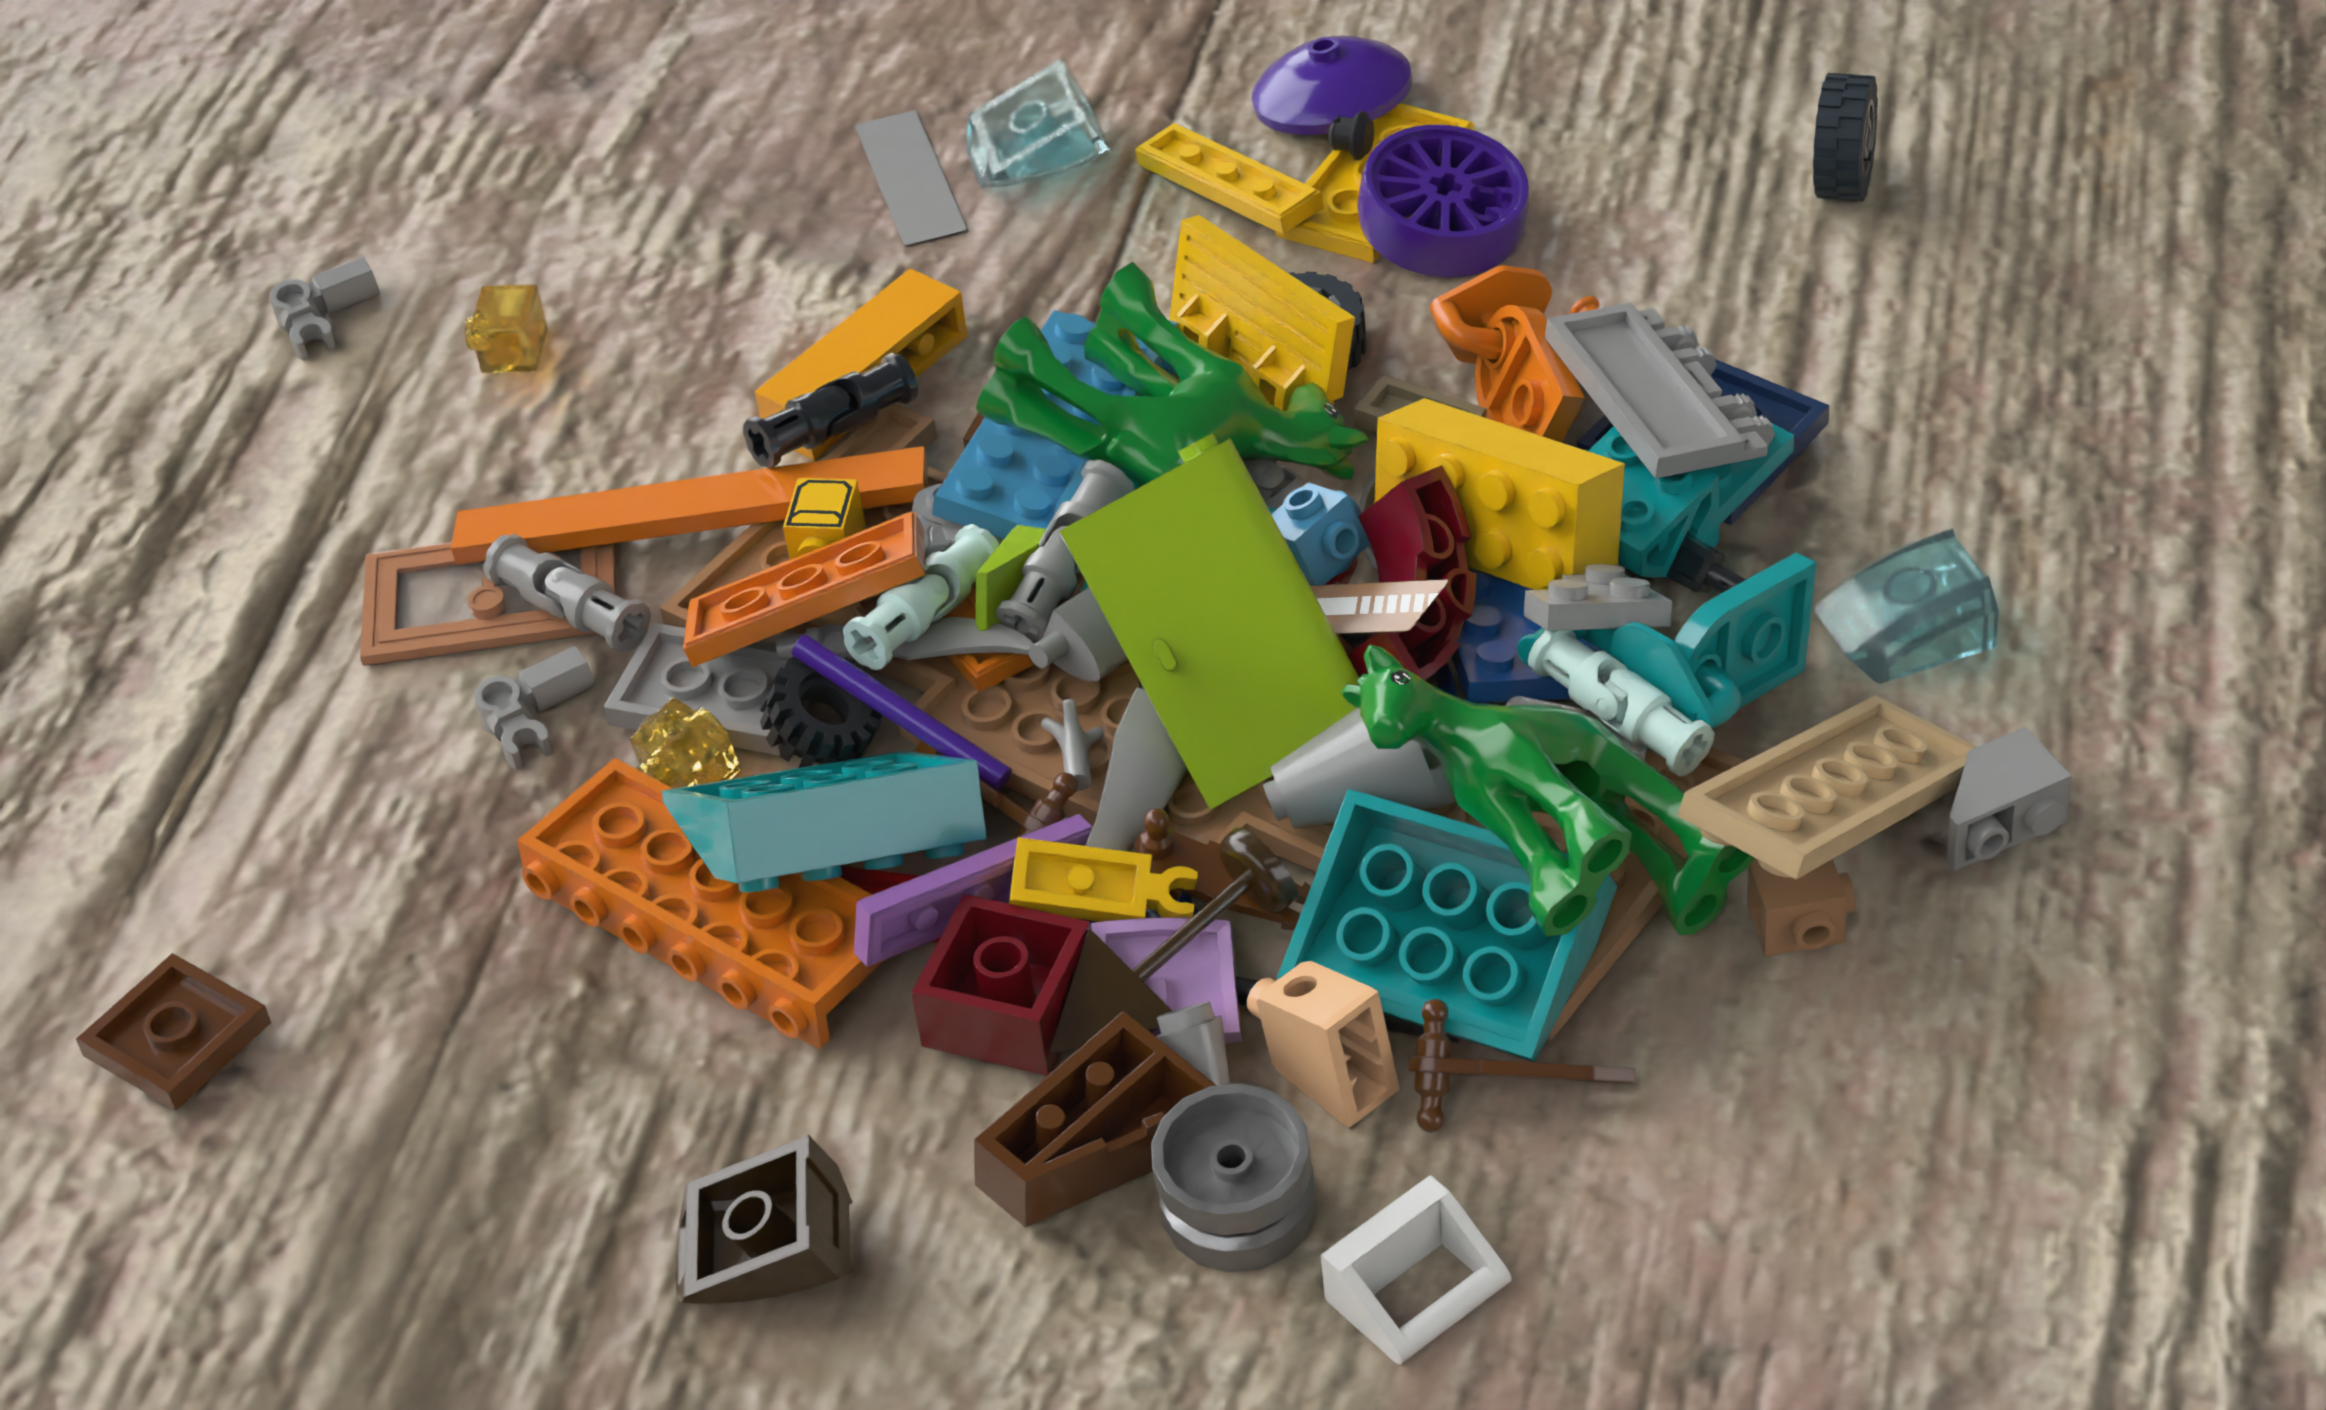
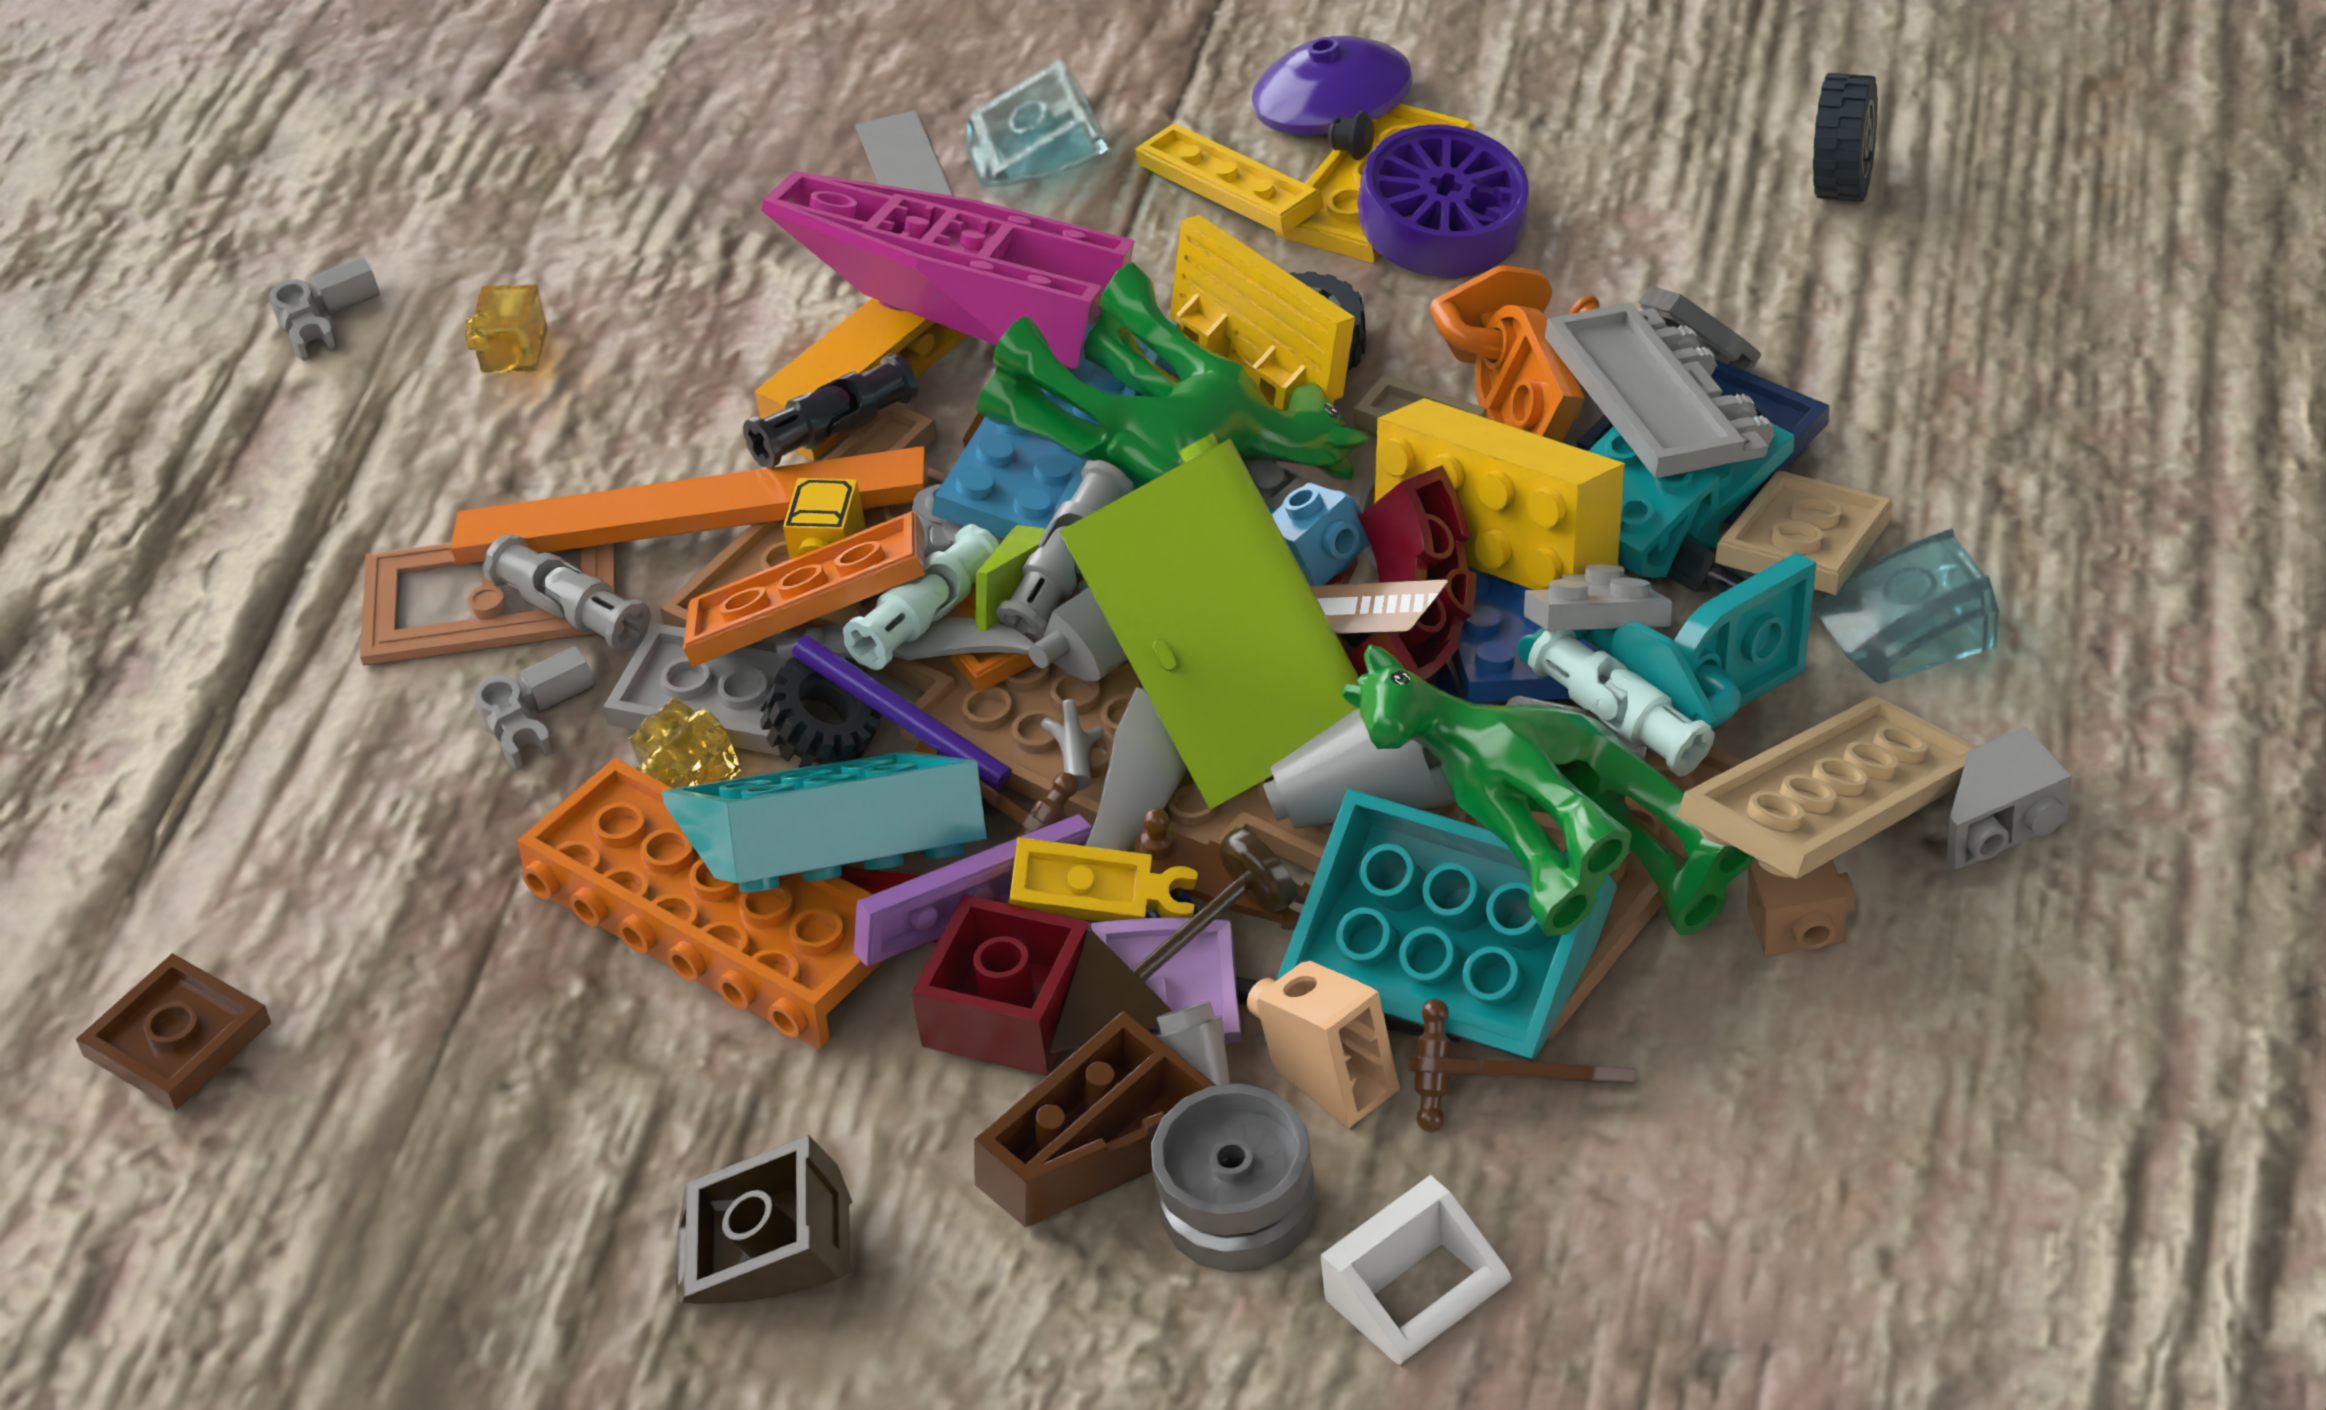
none -> dark pink wedge [761,171,1135,369]
none -> dark grey tile [1639,286,1762,373]
none -> tan tile [1715,470,1894,595]

